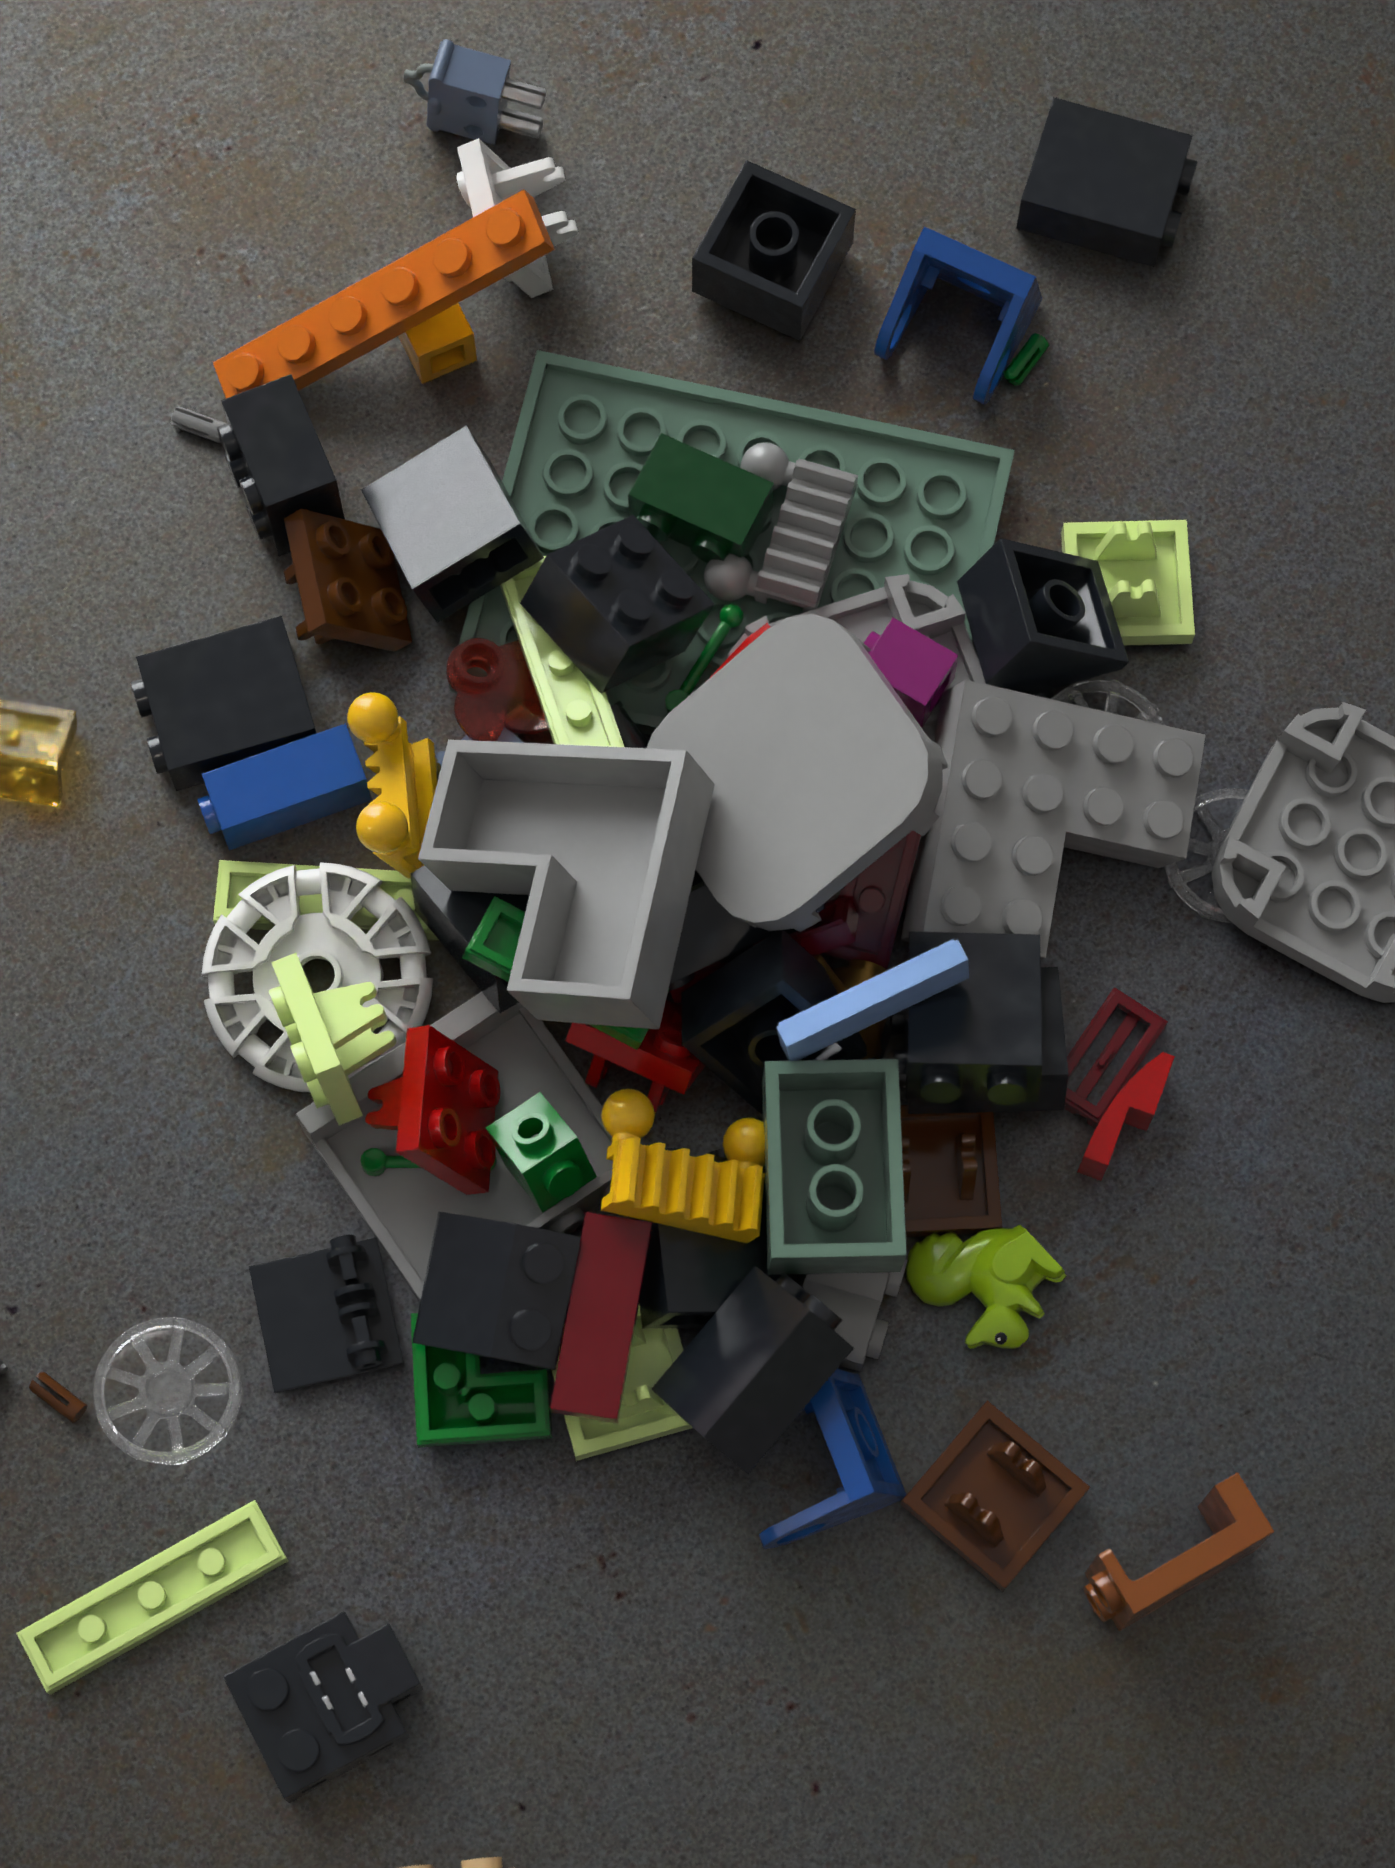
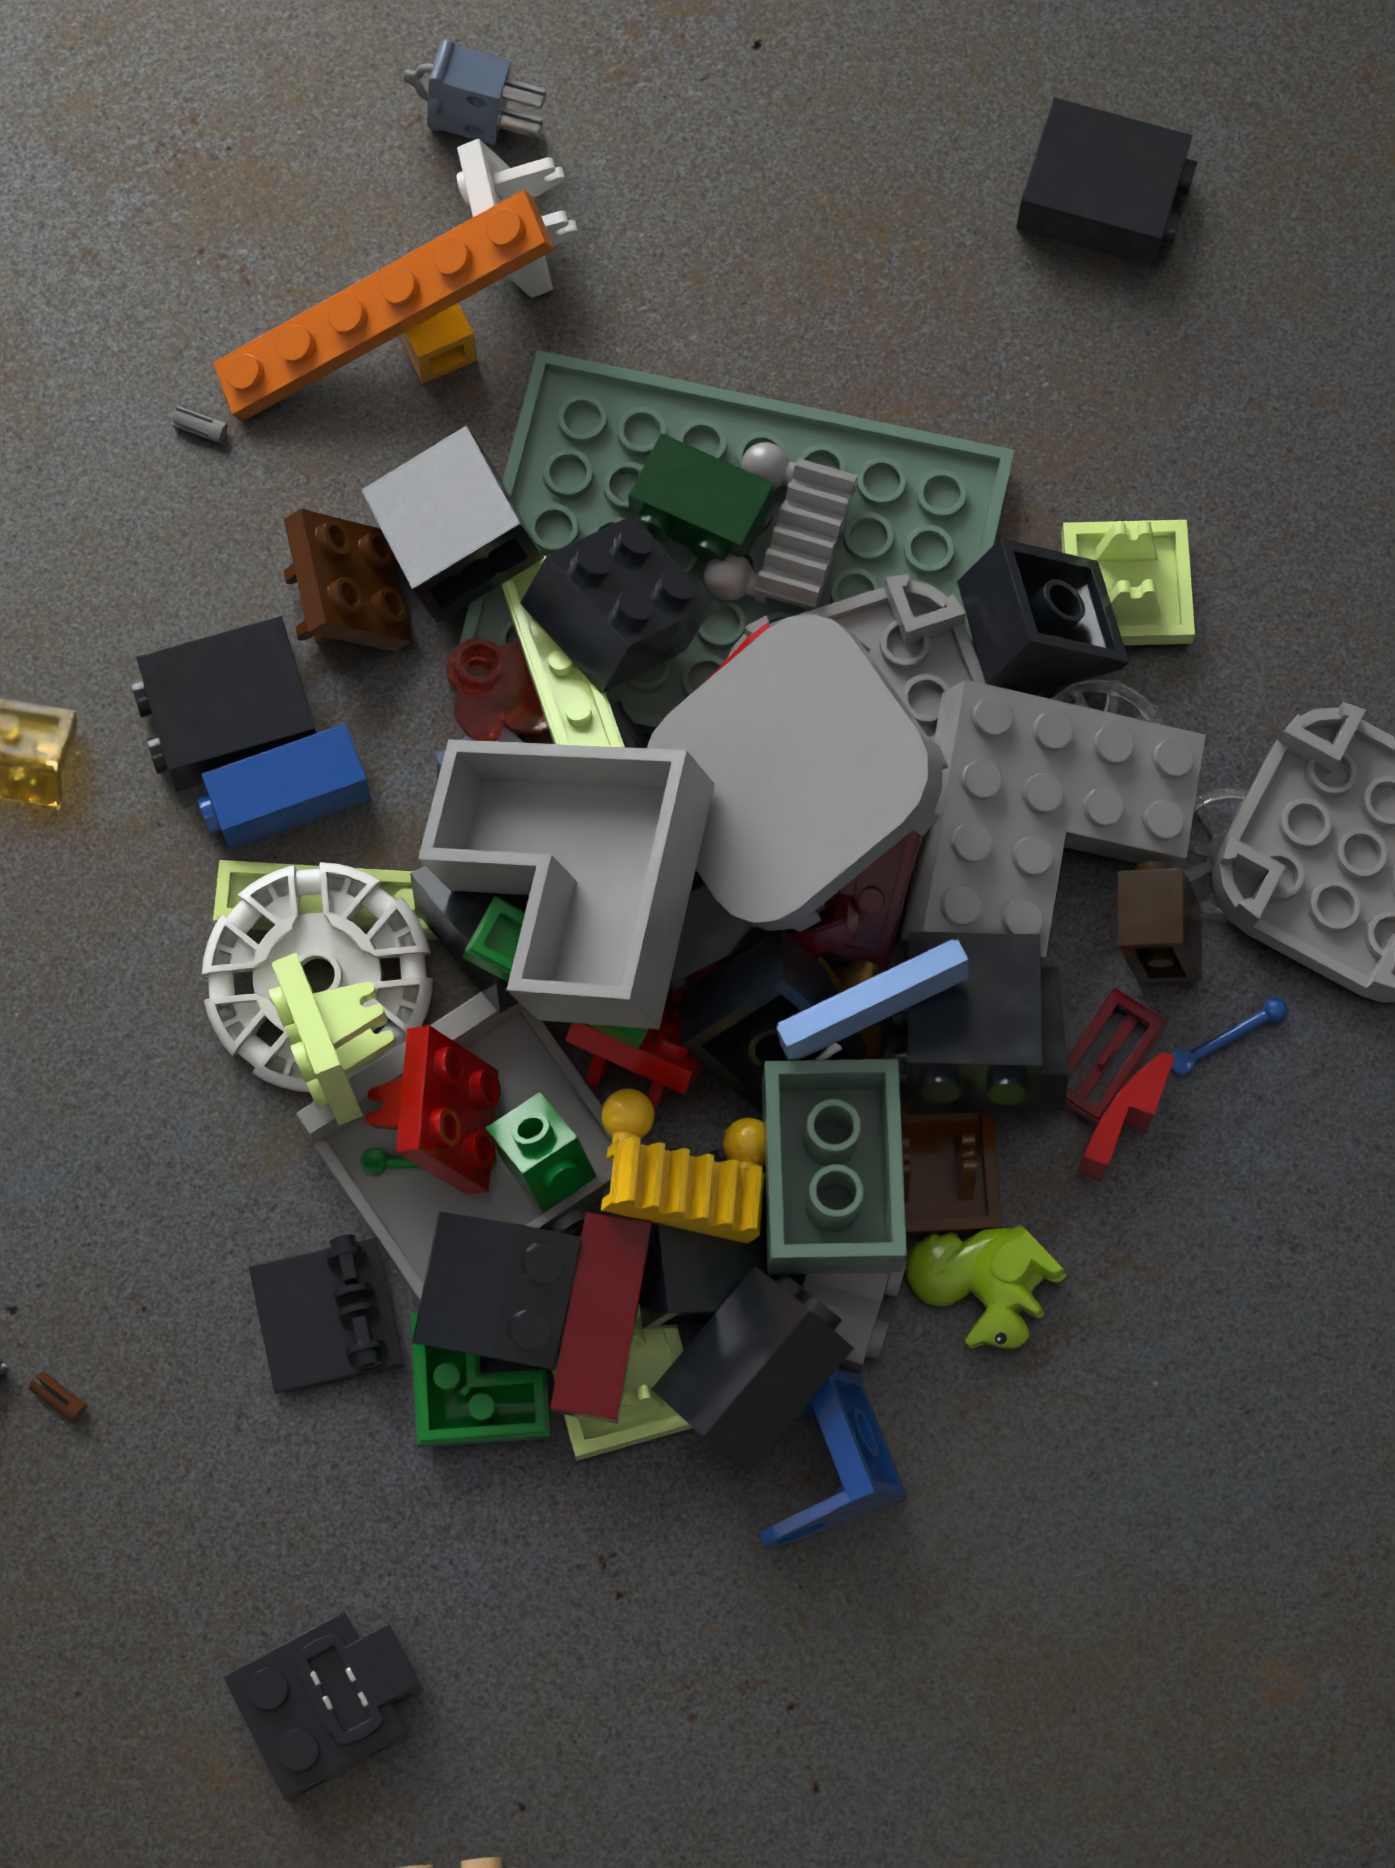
yellowish green tile [16,1500,288,1695] -> none
clear wheel [93,1317,242,1465] -> none
black brick [217,374,345,557] -> none
yellow gear [347,692,438,878] -> none
green hinge [665,604,744,713] -> none
black brick [692,160,856,341] -> none
magenta brick [864,617,958,728] -> none
blue hose [874,227,1042,405] -> none
reddish brown plate [900,1400,1090,1592] -> none
green piece [1003,333,1049,386] -> none
dark orange panel [1083,1472,1275,1631] -> none
none -> dark brown brick [1118,861,1202,983]
none -> blue hinge [1170,998,1288,1077]

